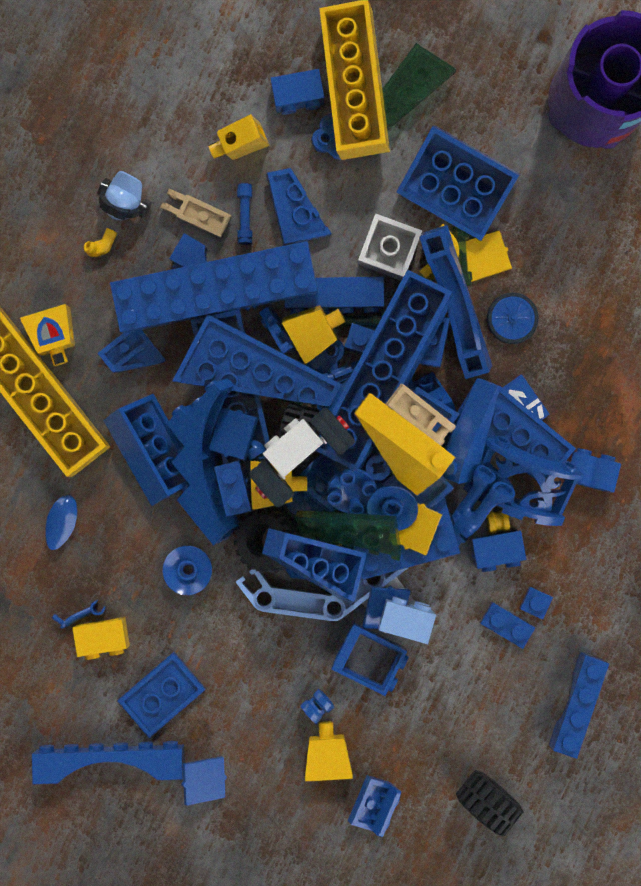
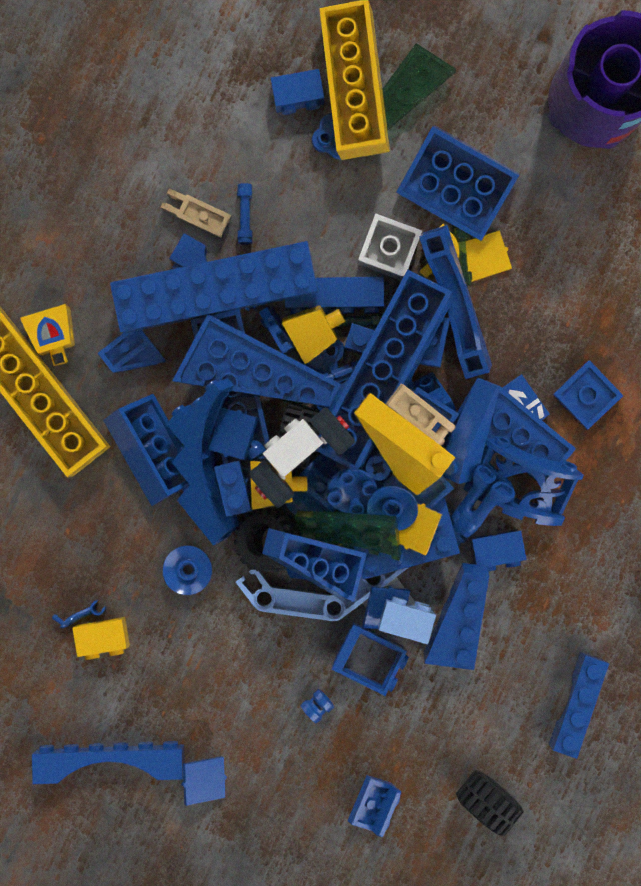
blue arm [46,495,78,550] -> none
yellow arm [84,228,118,257] -> none
cap [97,171,152,220] -> none
blue tile [117,652,206,738] -> none
yellow torso [208,114,270,160] -> none
blue wing [266,168,332,246] -> none
yellow torso [305,721,353,781] -> none
blue plate [480,602,535,649] -> none
yellow wheel [486,508,510,535] -> none
blue wheel [487,292,539,344] -> none
blue plate [519,586,553,620] -> none
blue brick [563,448,621,493] -> none
none -> blue wedge [423,563,489,670]
none -> blue plate [552,360,623,430]

